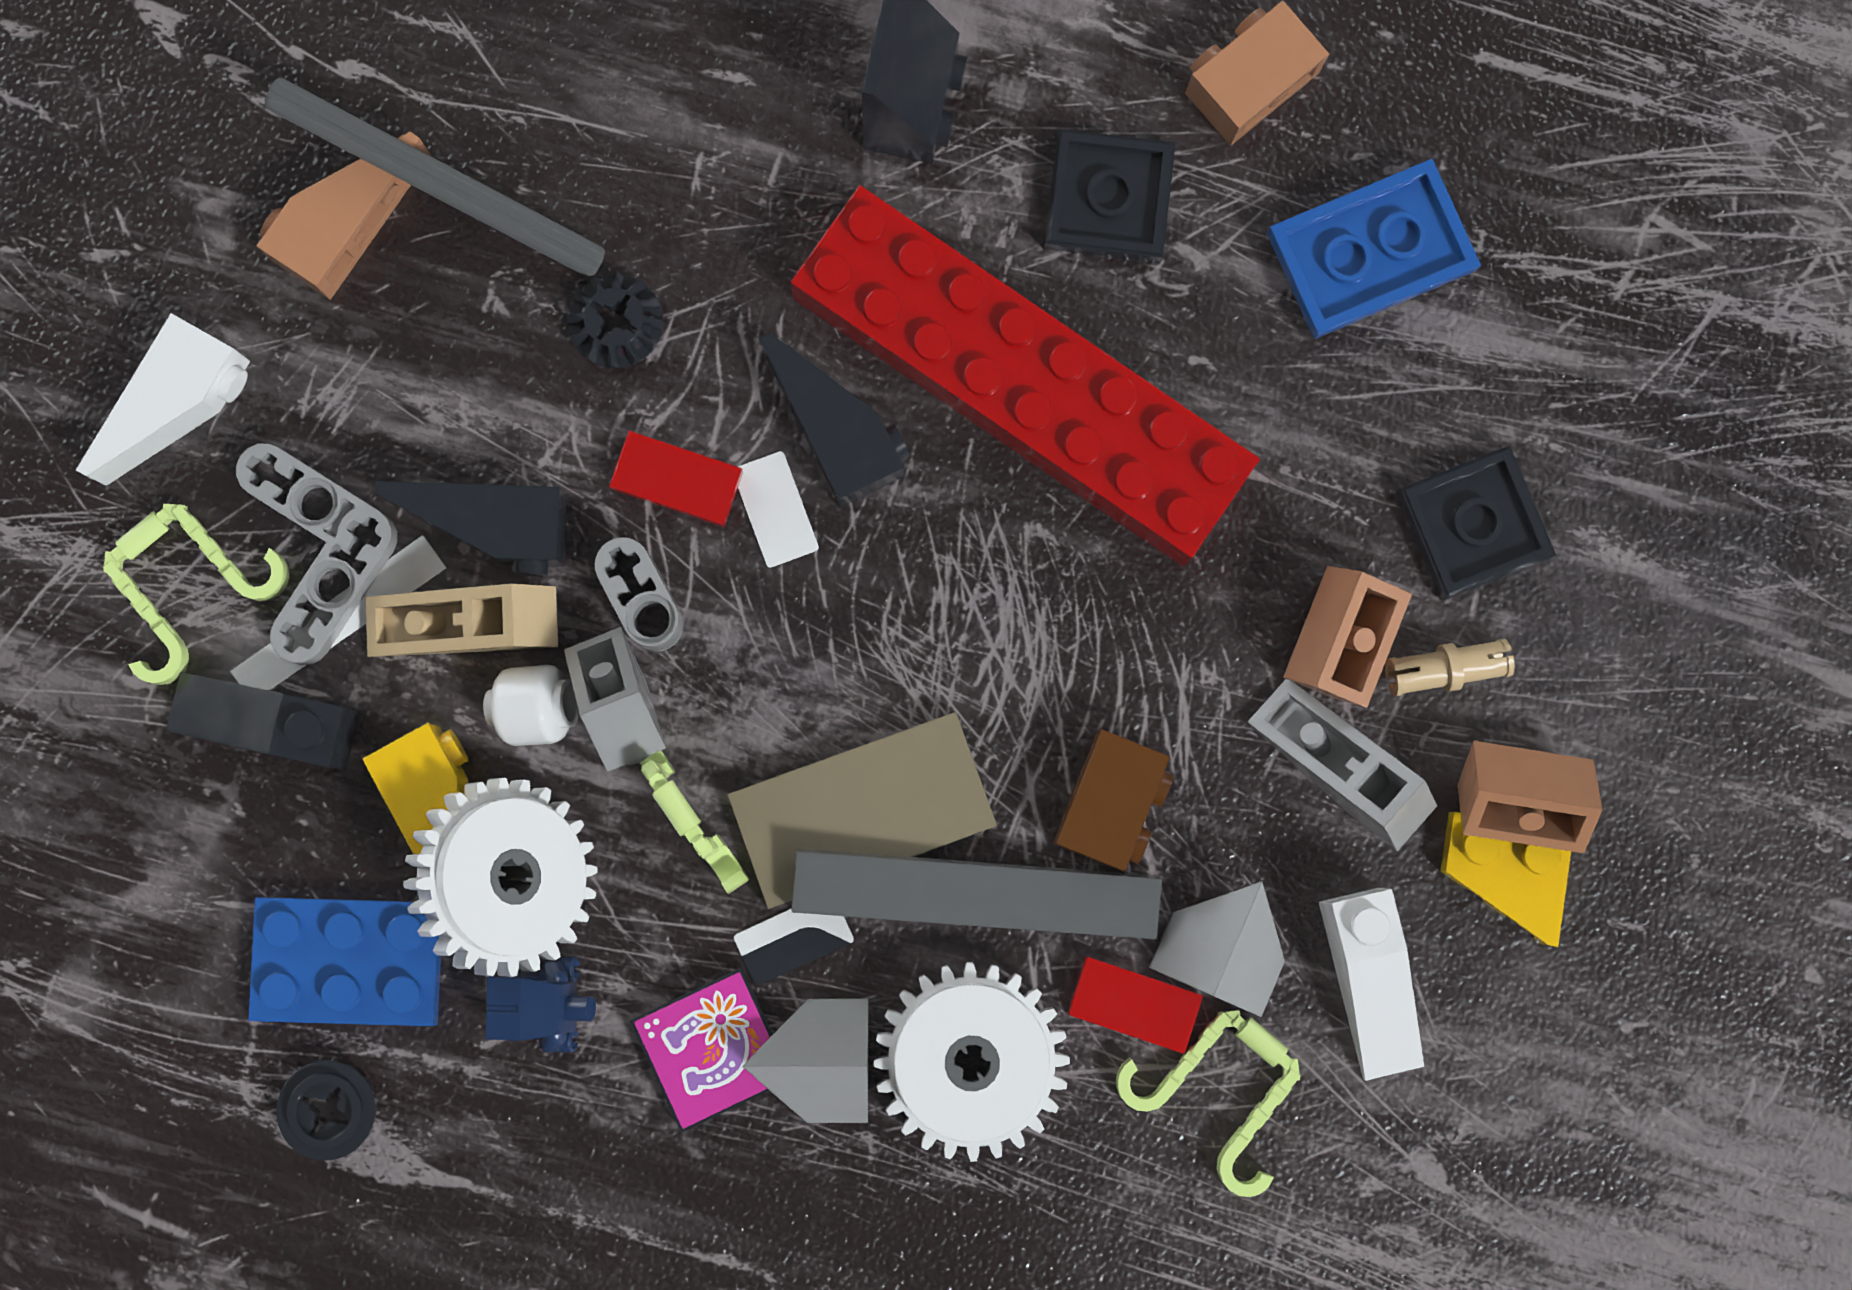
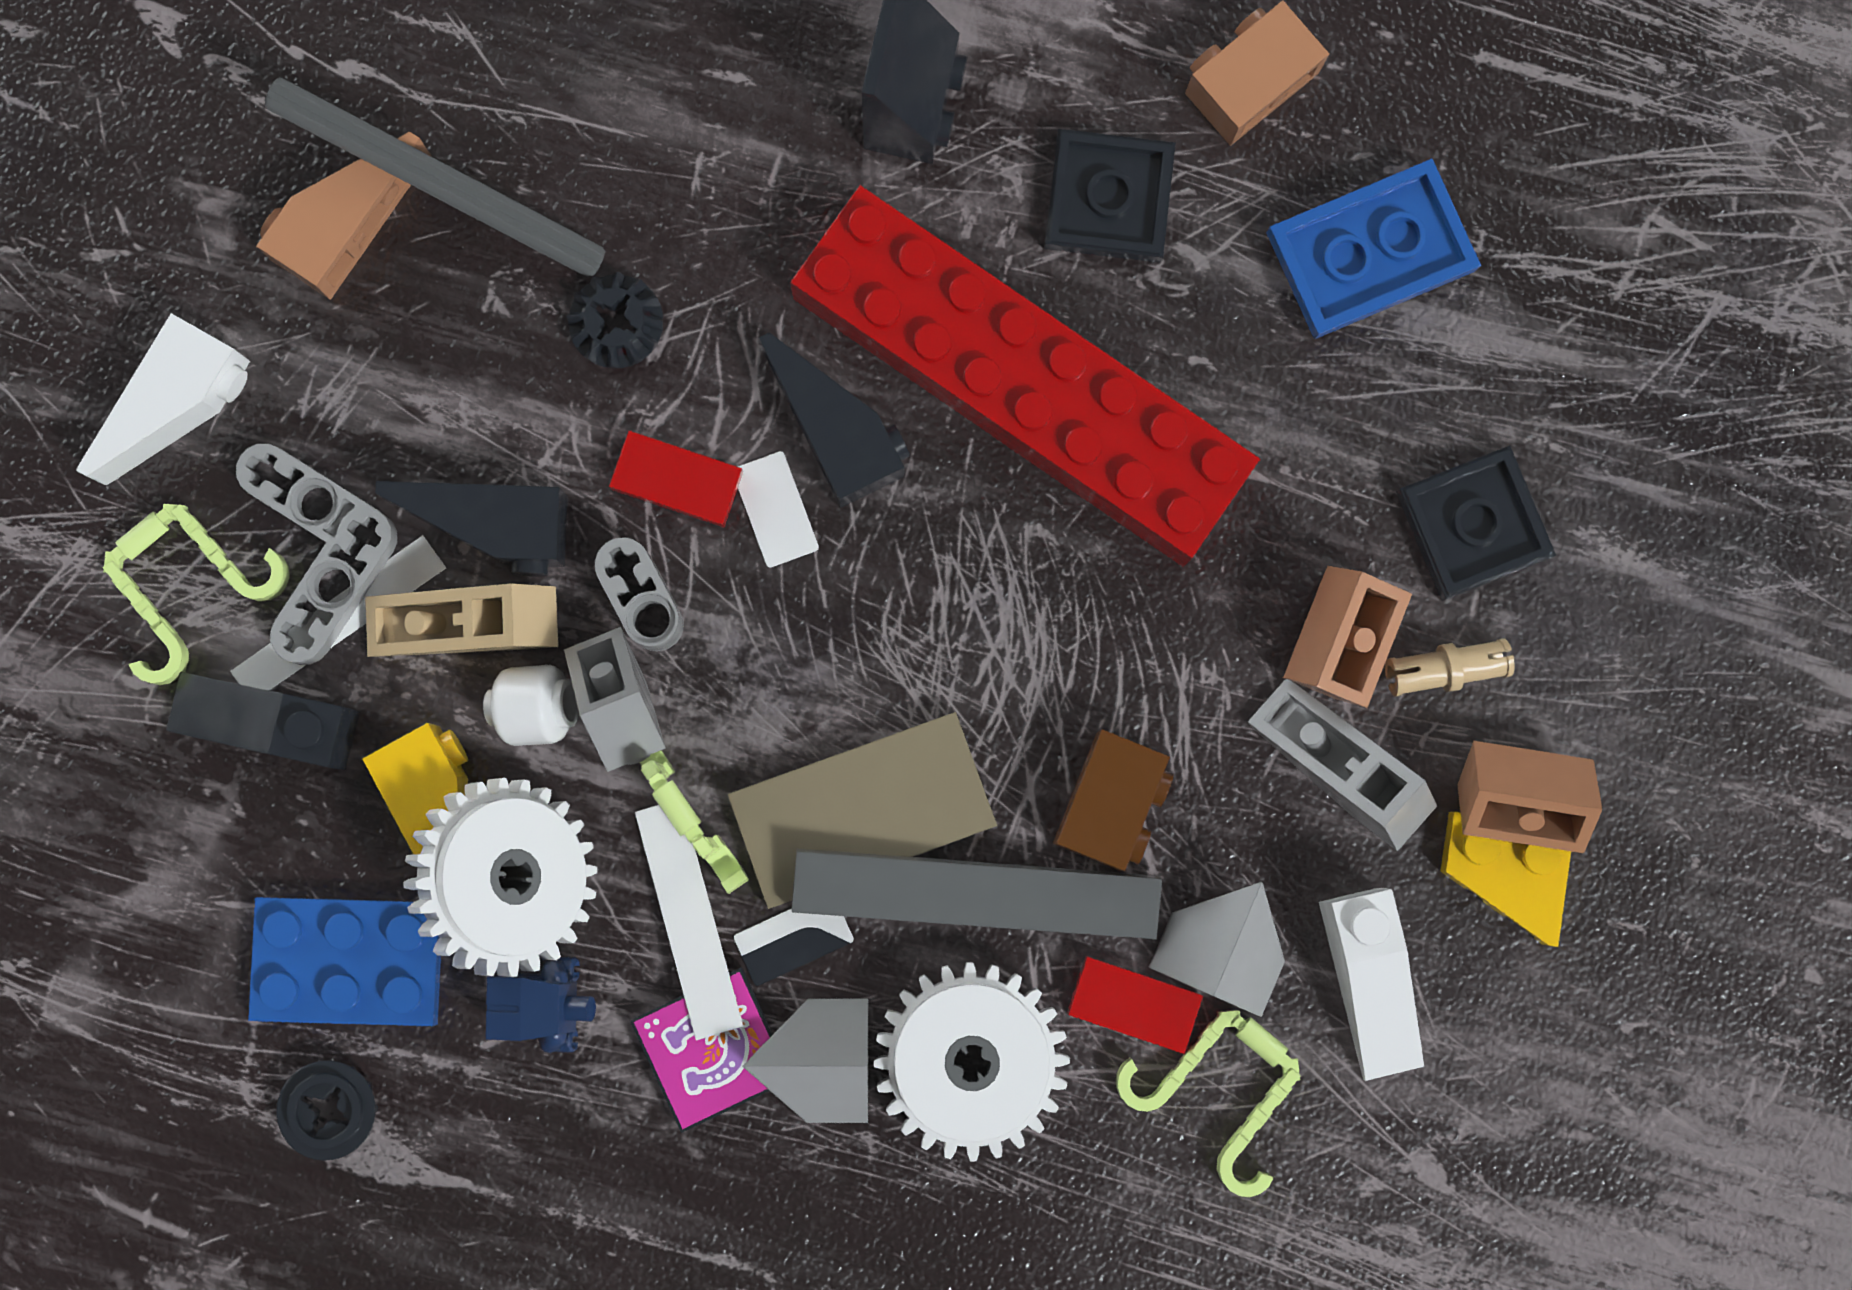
none -> white sticker [635,805,743,1040]

